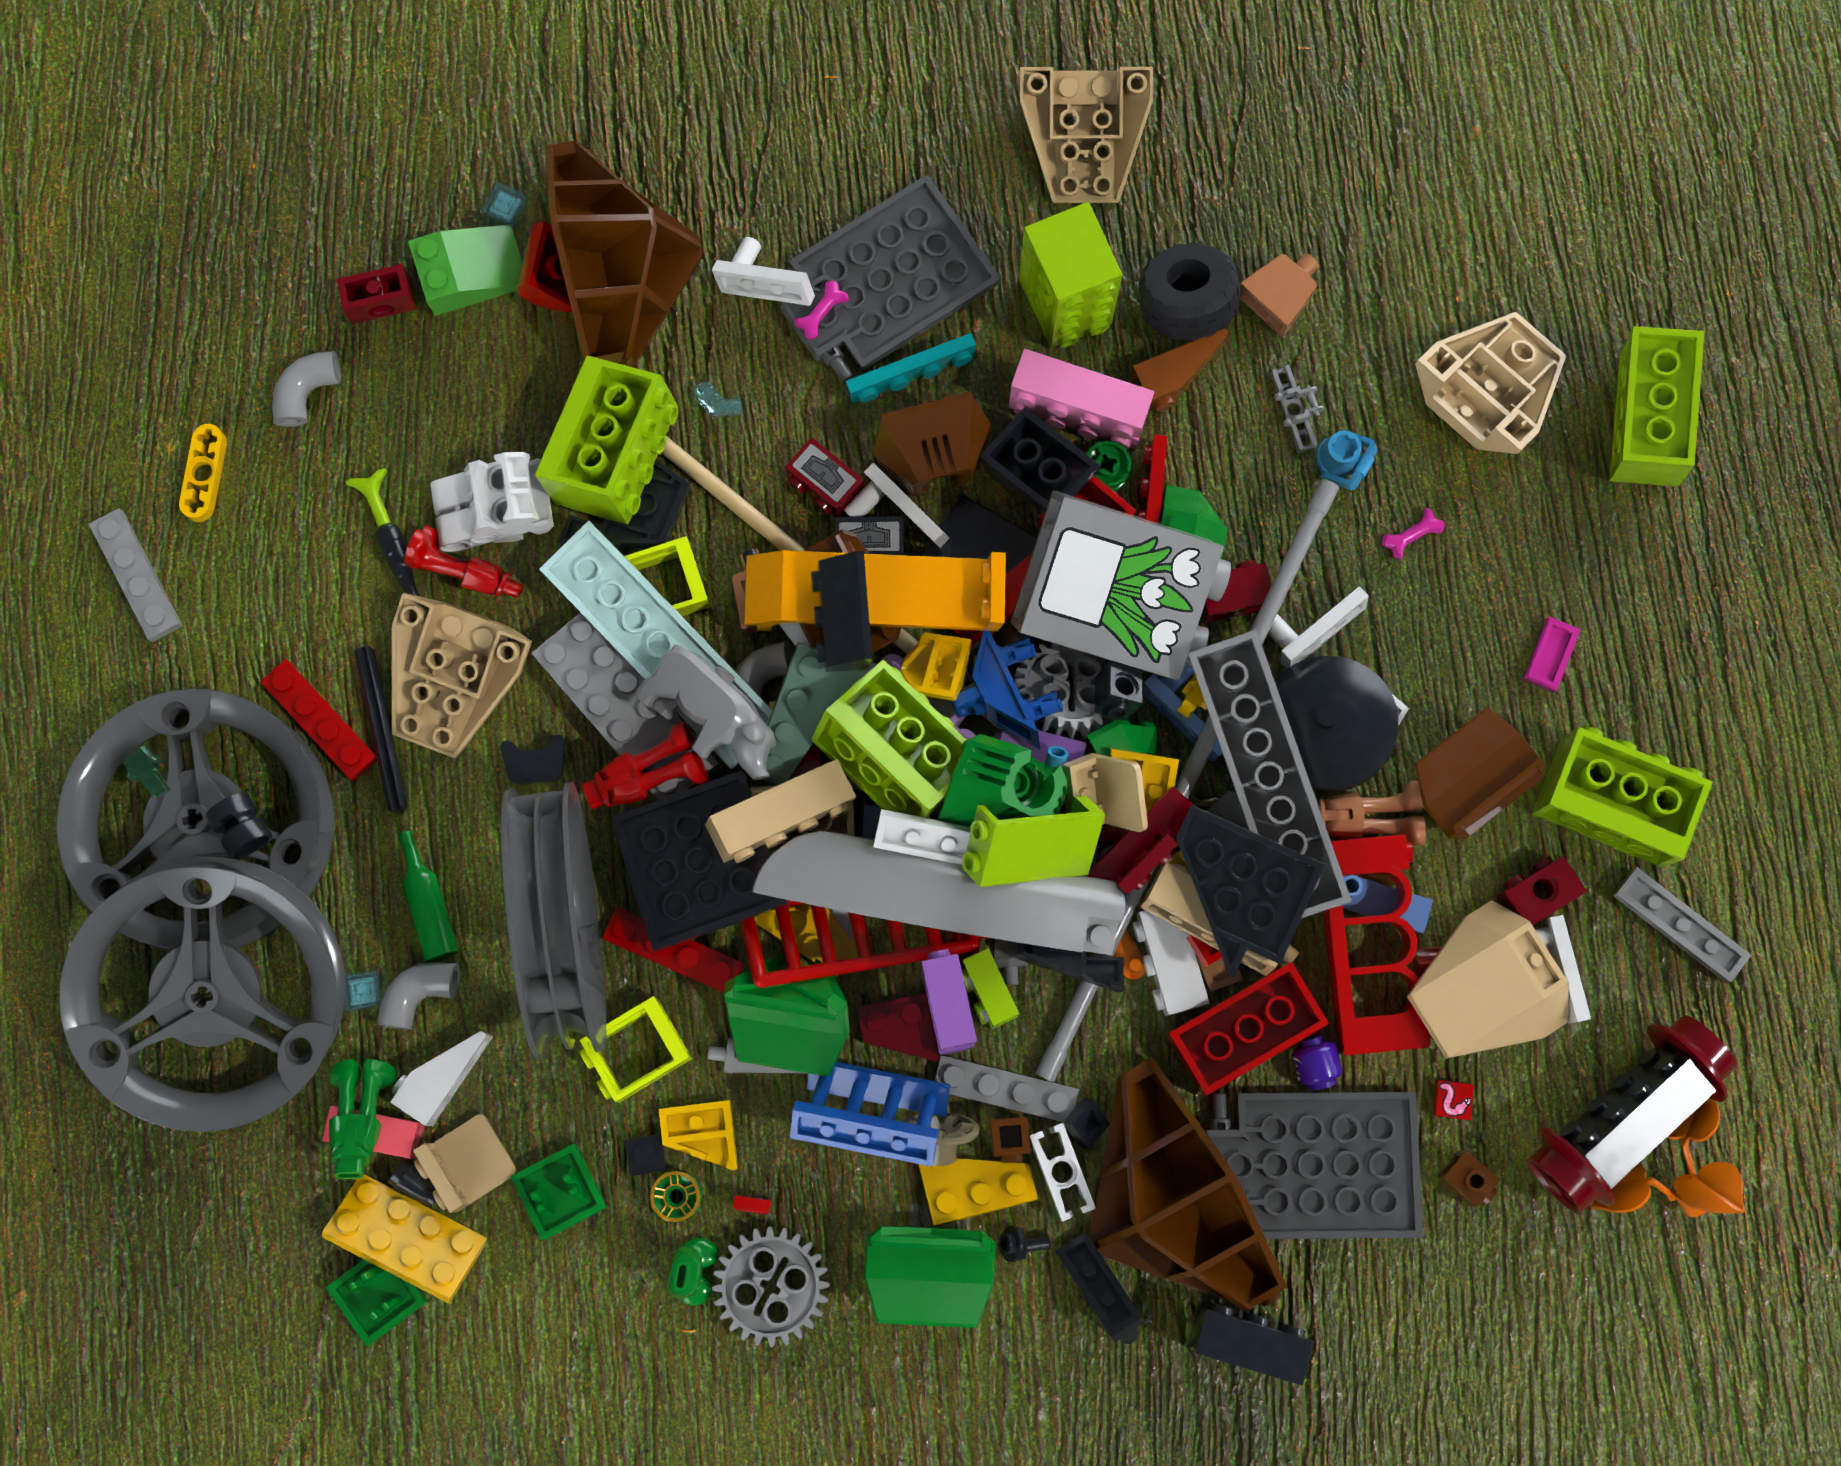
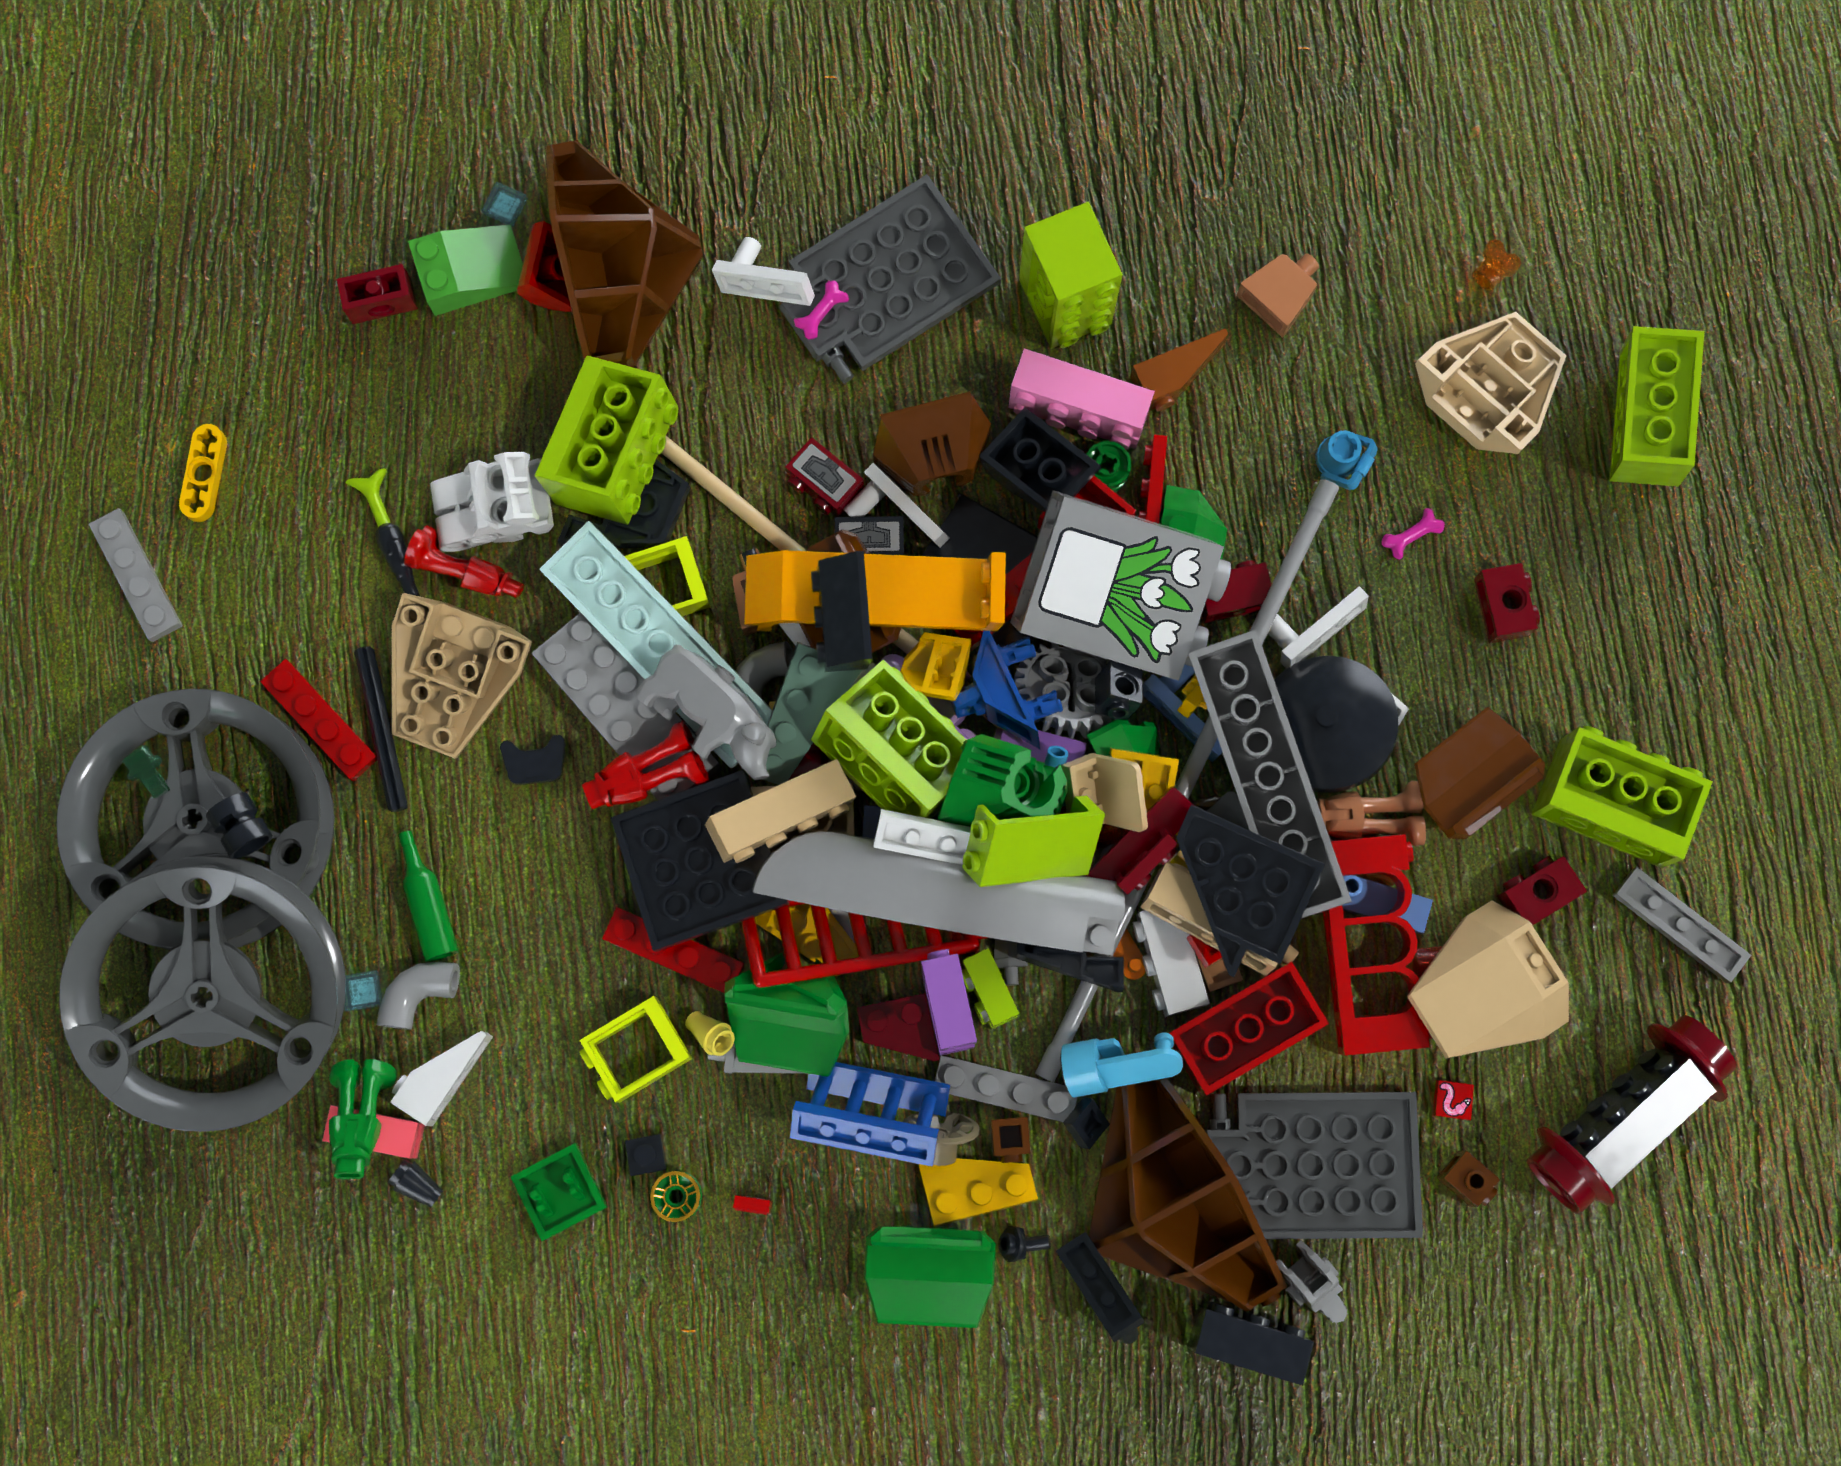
light grey cylinder [272,350,341,427] -> none
yellow piece [322,1174,487,1304] -> none
green plate [326,1259,429,1347] -> none
tan bracket [413,1114,517,1213] -> none
dark grey wheel [501,781,606,1061] -> none
yellow wing [659,1100,738,1170] -> none
green piece [667,1238,718,1306] -> none
clear light blue arm [696,382,743,416] -> none
light grey gear [712,1226,830,1347] -> none
teal plate [846,333,976,404] -> none
tan wedge [1020,67,1153,203] -> none
white piece [1029,1123,1096,1222] -> none
black tyre [1139,243,1241,341] -> none
light grey piece [1270,365,1324,453] -> none
dark purple head [1292,1035,1342,1090] -> none
dark pink tile [1522,616,1581,693] -> none
white piece [1535,915,1591,1024] -> none
orange plant [1590,1098,1745,1217] -> none
none -> light yellow cone [685,1011,735,1056]
none -> medium azure piece [1060,1032,1183,1098]
none -> light grey hinge [1276,1241,1348,1324]
none -> clear orange plate [1472,239,1521,291]
none -> dark red brick [1474,563,1540,644]

